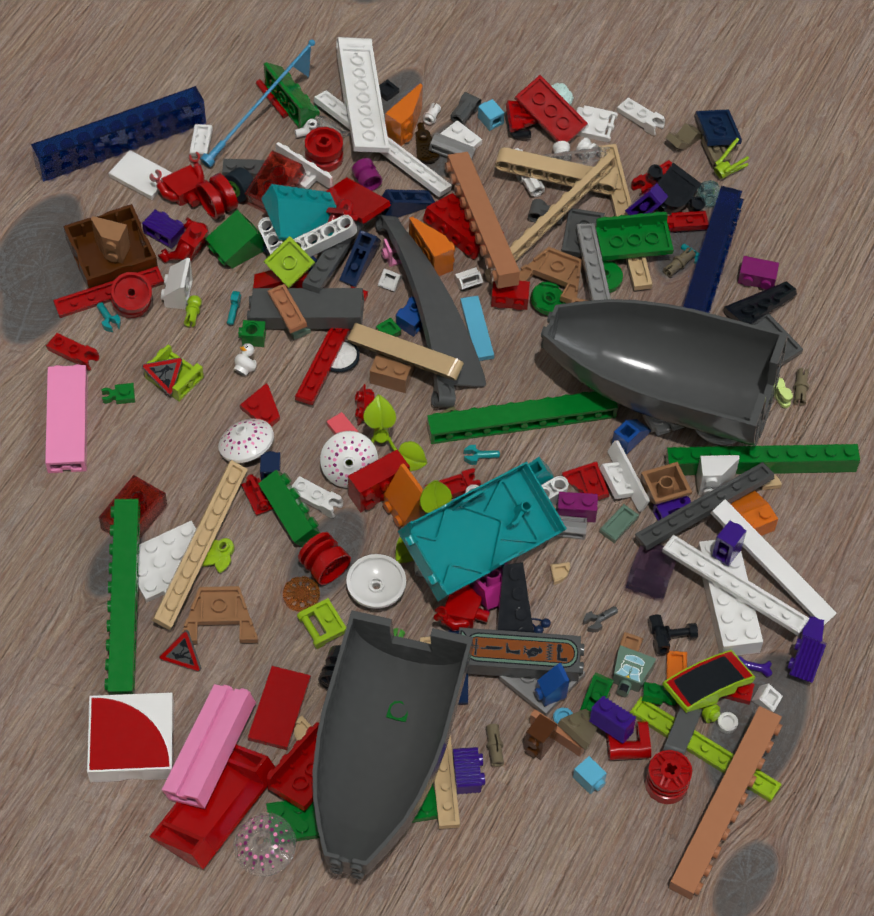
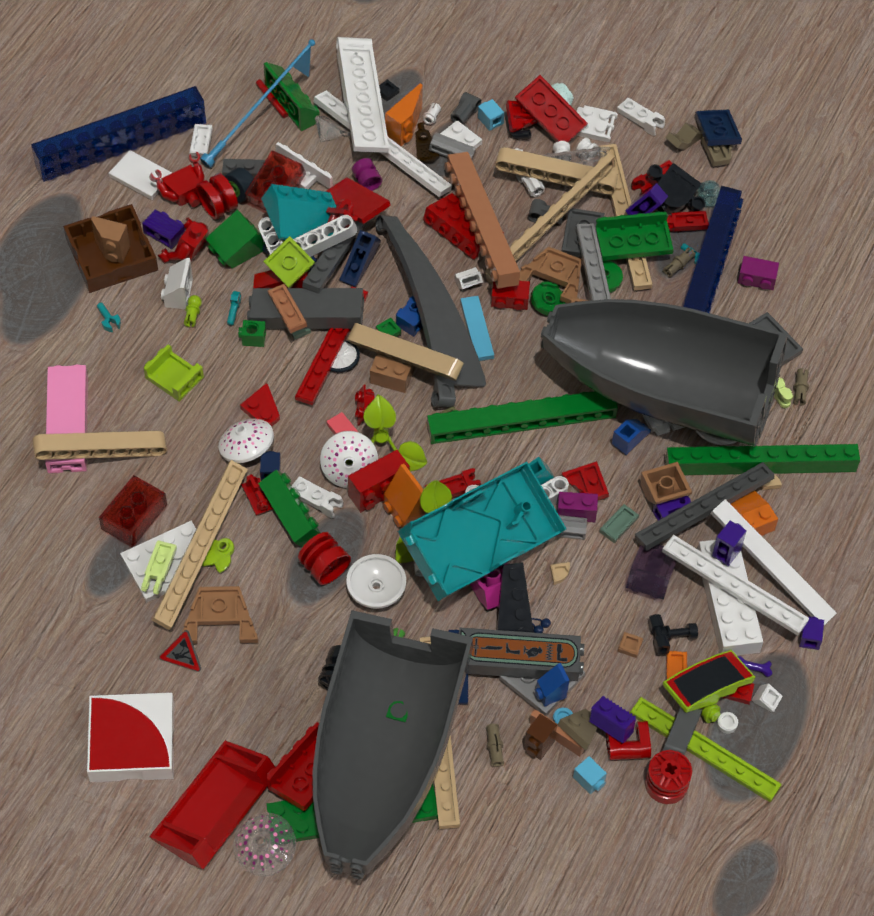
red plate [46,333,99,371] -> none
red tile [53,266,164,318] -> none
green plate [102,383,136,404] -> none
green brick [104,499,140,695] -> none
red wheel [111,272,152,318] -> none
piece [142,358,182,396] -> none
bright pink brick [162,684,256,809] -> none
white animal [233,344,257,376] -> none
red tile [248,666,311,750] -> none
clear orange wheel [283,576,320,612] -> none
white arm [294,119,317,138] -> none
tan tile [294,716,311,741] -> none
lime plate [297,598,346,649] -> none
red wheel [305,127,344,172] -> none
white slope [378,269,403,292] -> none
dark blue slope [381,189,435,217] -> none
bright pink bracket [381,239,402,267] -> none
orange slope [409,216,455,276] -> none
red torso [433,585,491,631] -> none
dark purple brick [453,747,485,795] -> none
teal bar [463,445,500,465] -> none
green slope [580,672,614,712] -> none
dark grey bar [583,606,618,632] -> none
white bracket [600,440,650,512] -> none
sand green torso [613,645,656,697] -> none
green plate [642,682,677,706] -> none
nougat brick [669,706,783,900] -> none
white slope [696,455,740,496] -> none
lime plant [714,138,749,179] -> none
black wing [724,281,797,324] -> none
dark purple brick [787,635,827,683] -> none
none -> tan beam [33,431,167,460]
none -> yellowish green hinge [141,540,177,595]

